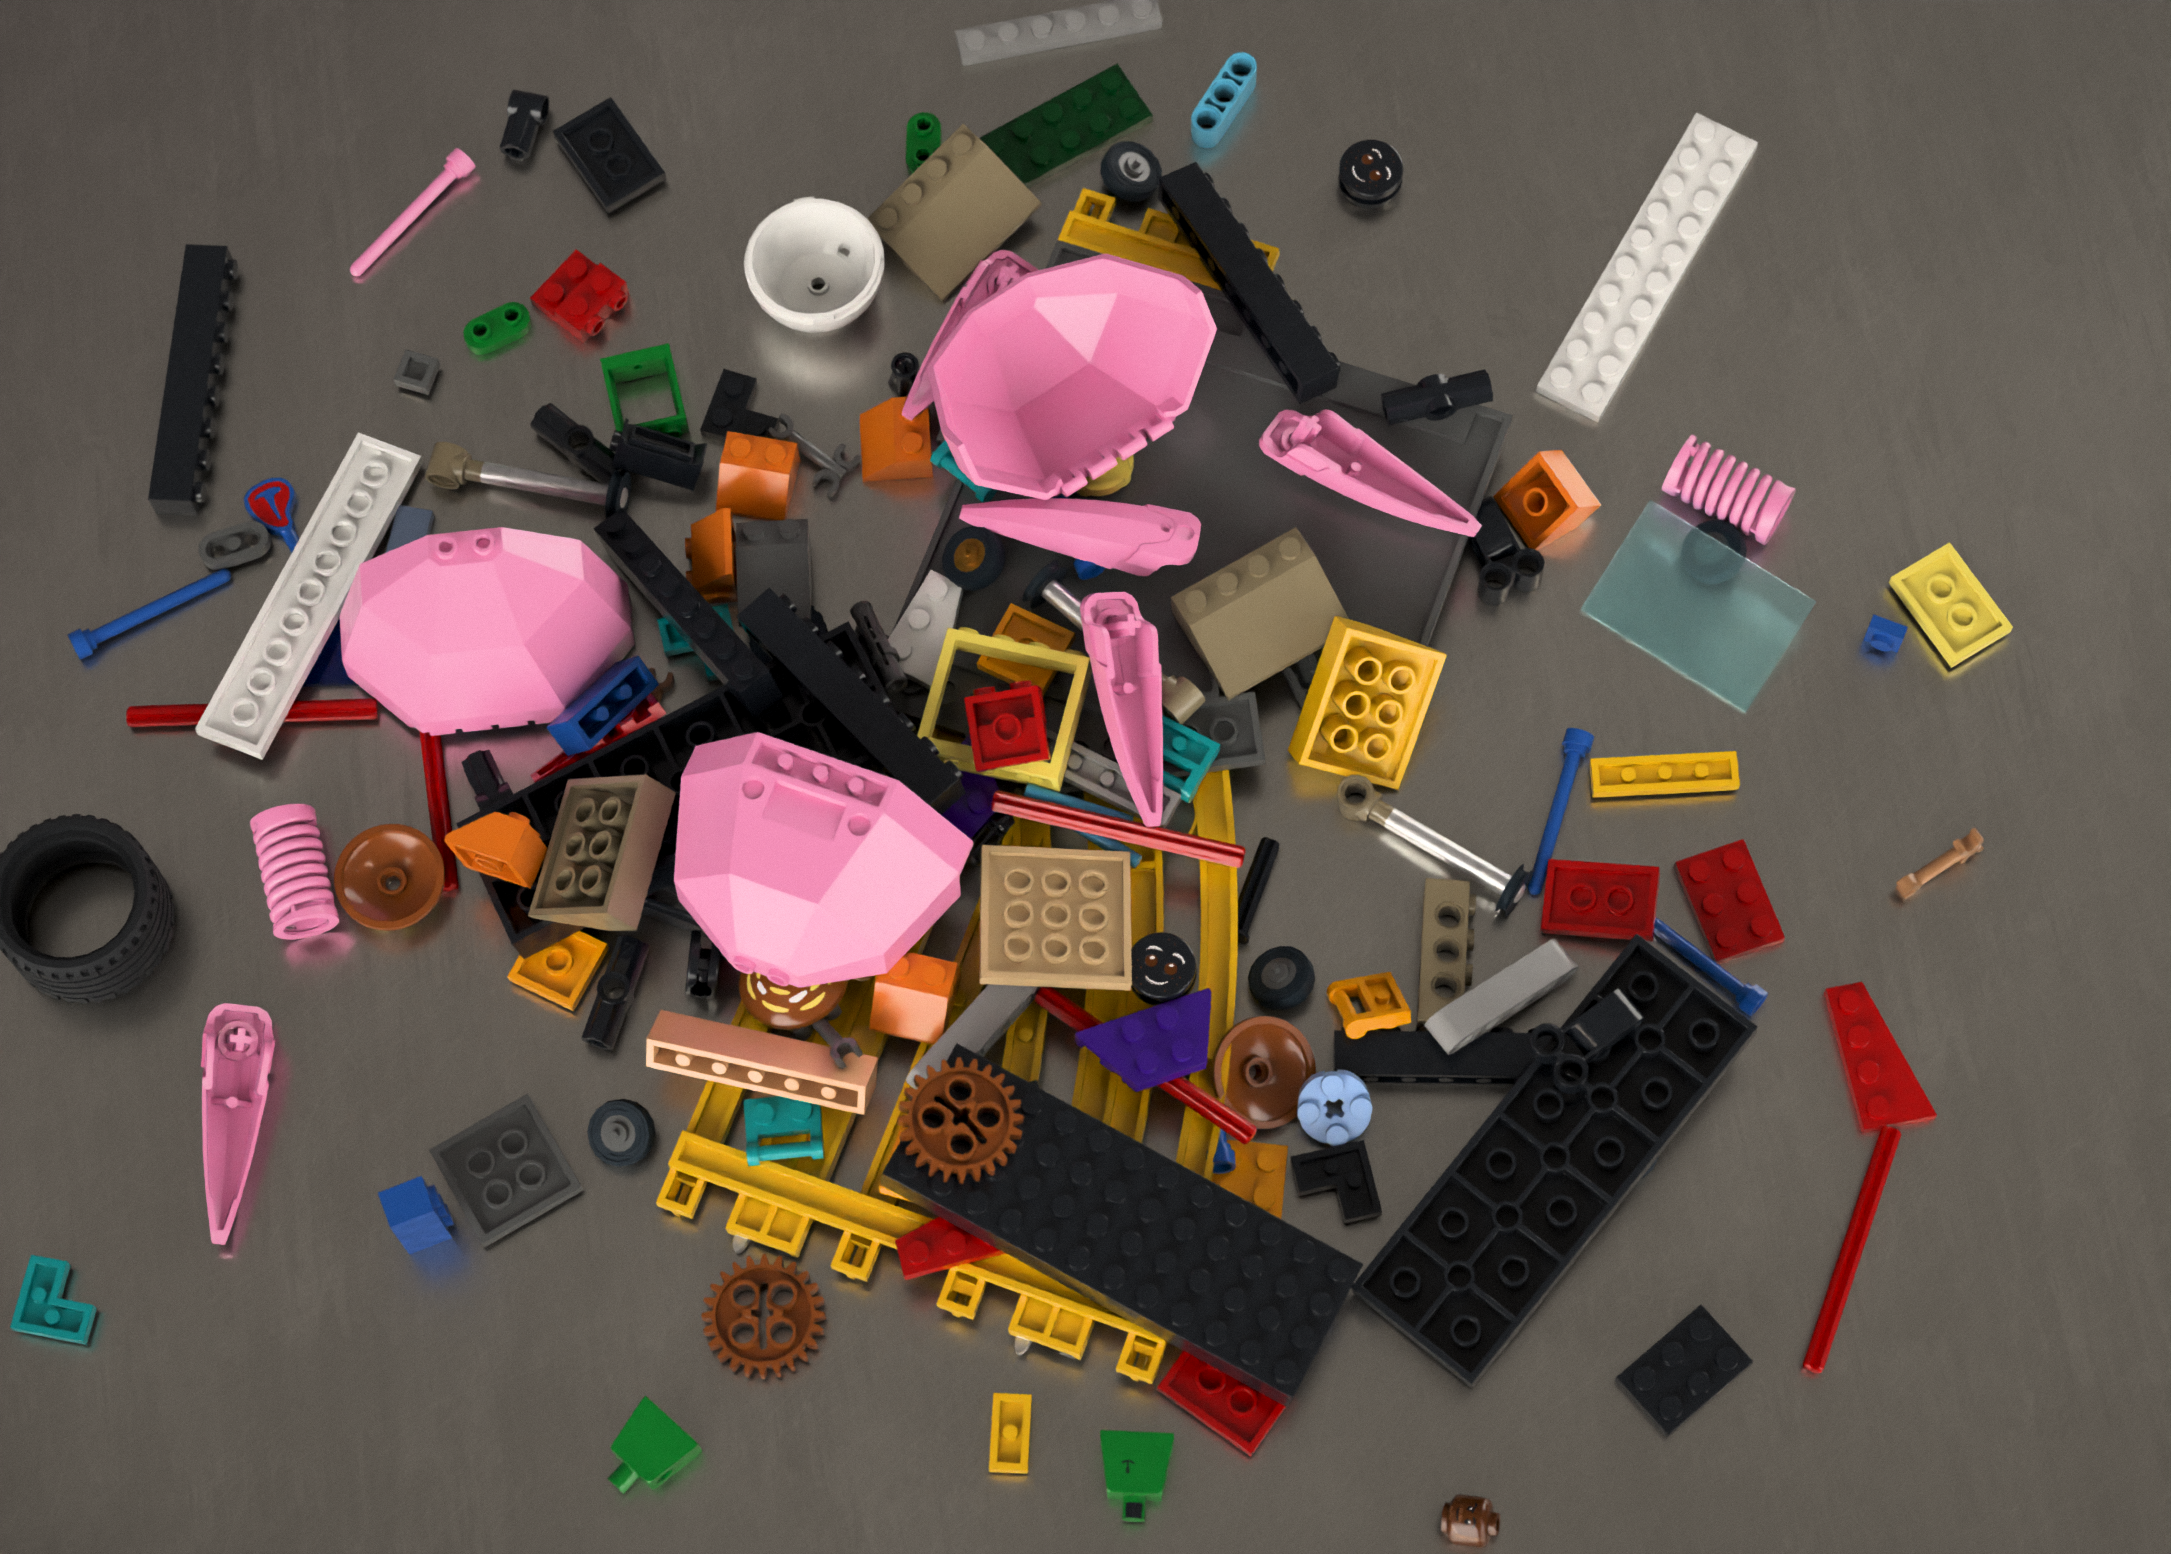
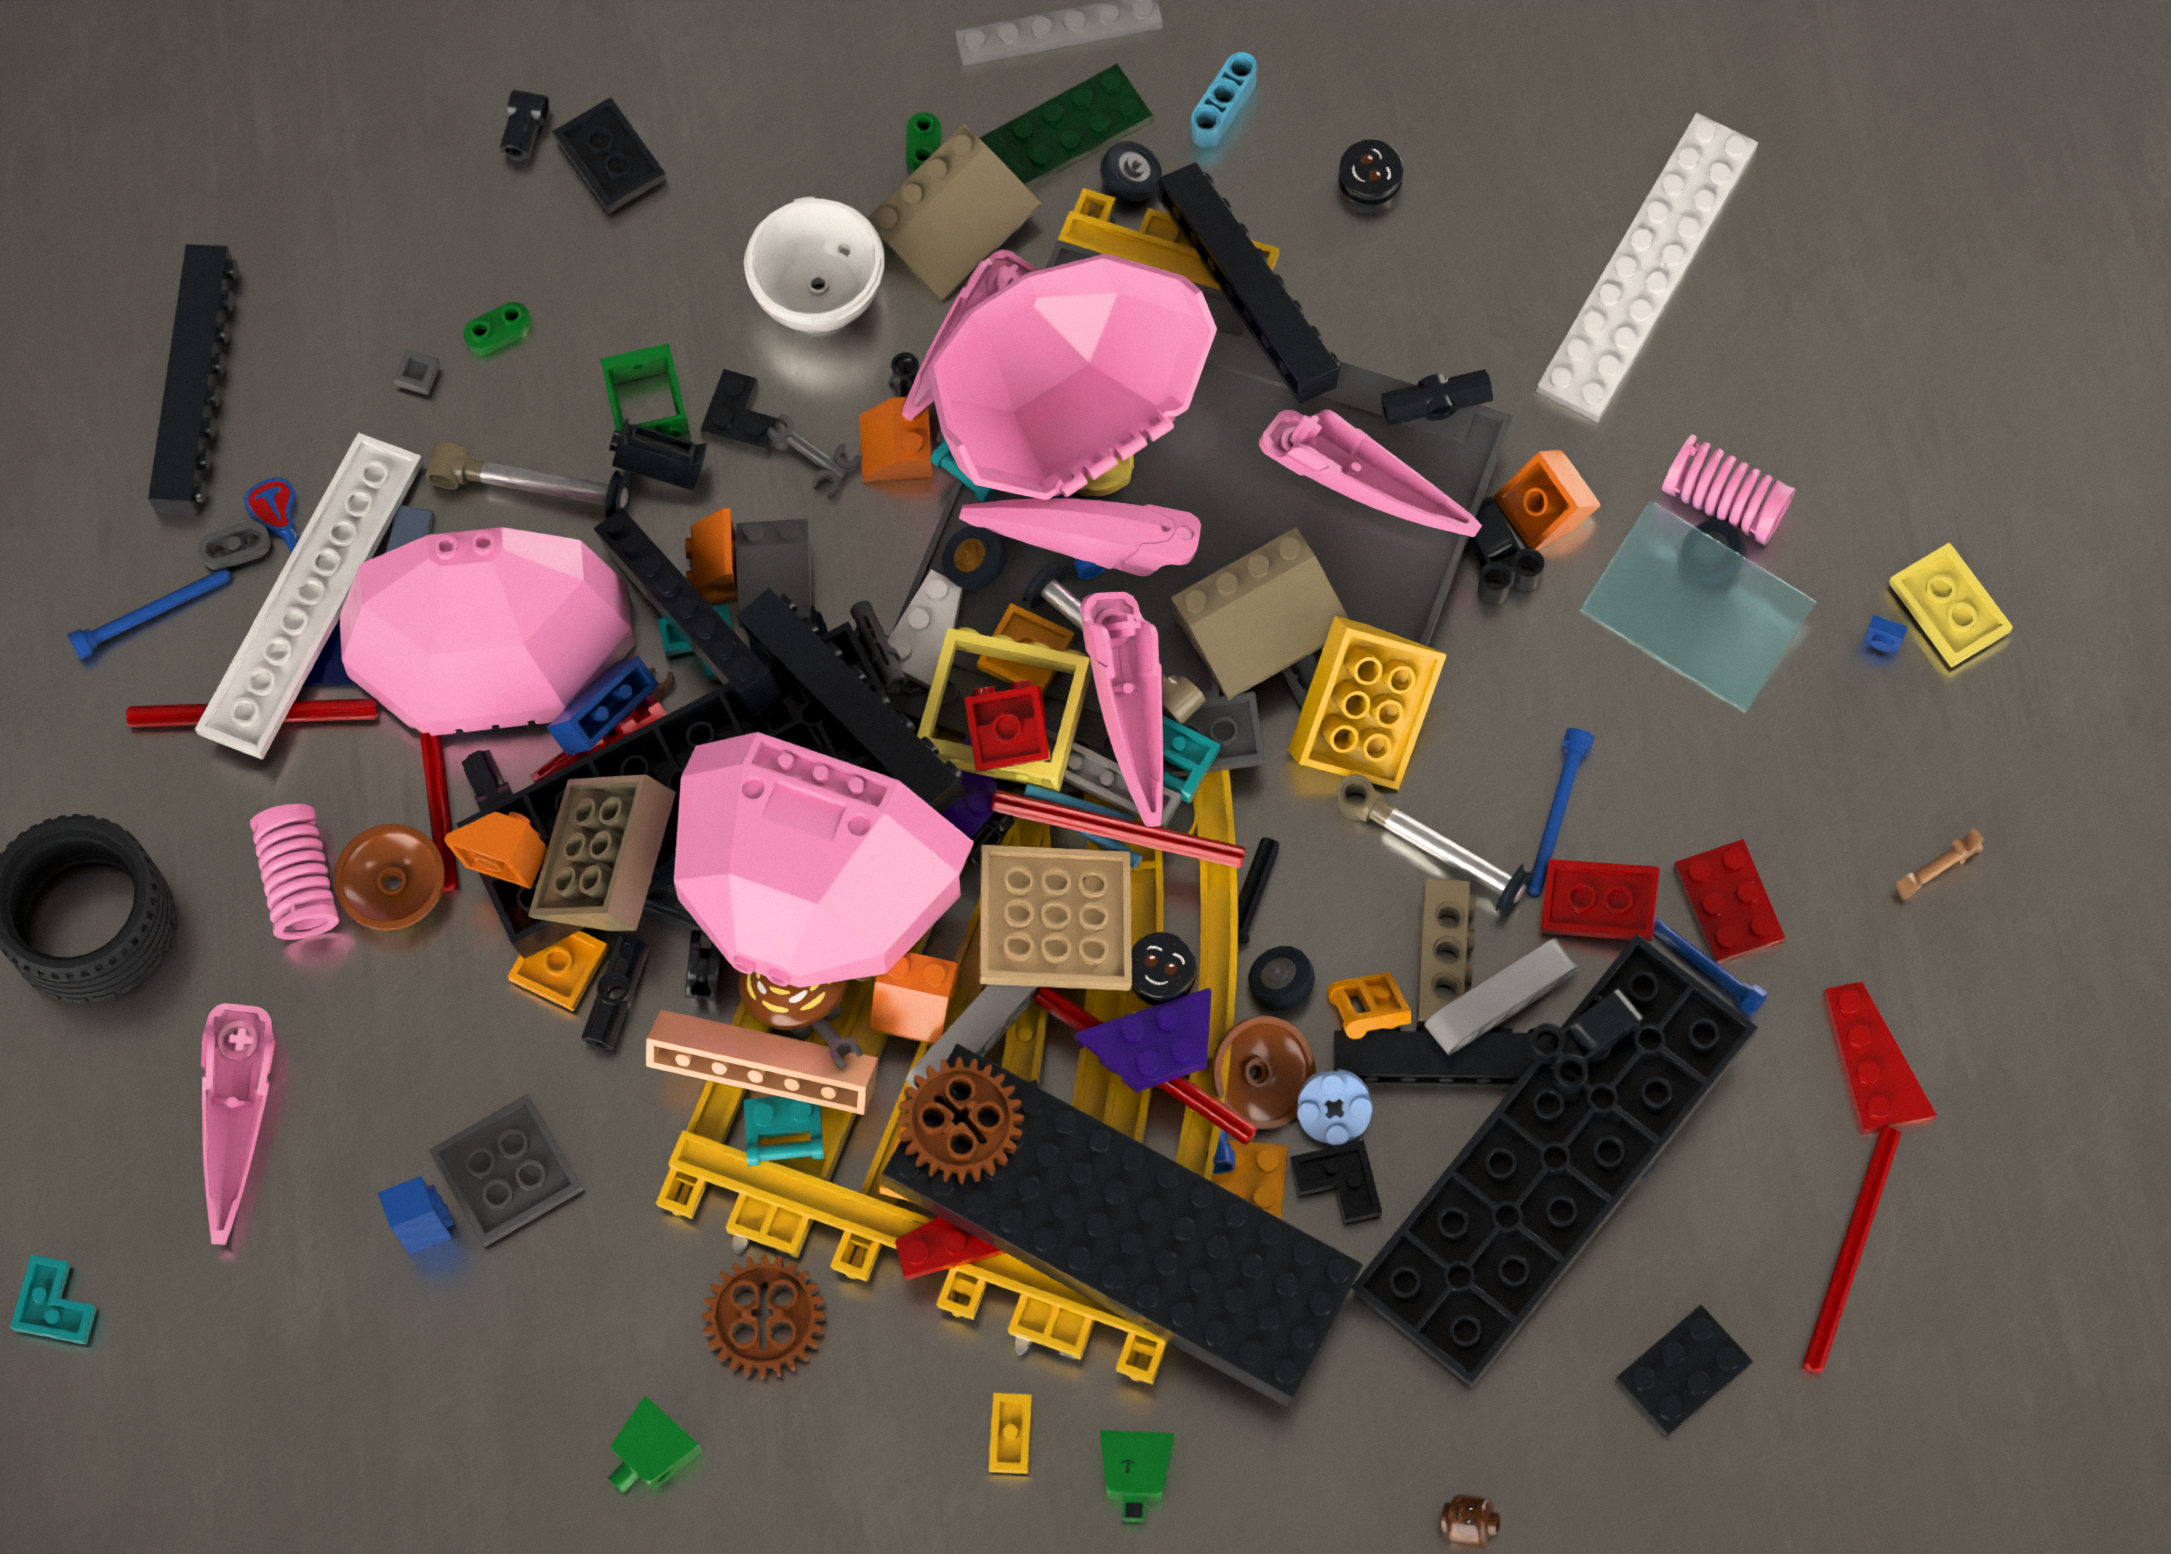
bright pink piece [350,148,476,276] -> none
red plate [530,249,630,343] -> none
black piece [530,403,629,484] -> none
black wheel [587,1099,656,1167] -> none
orange slope [716,431,801,521] -> none
red plate [1157,1351,1286,1457] -> none
yellow plate [1589,751,1740,798] -> none

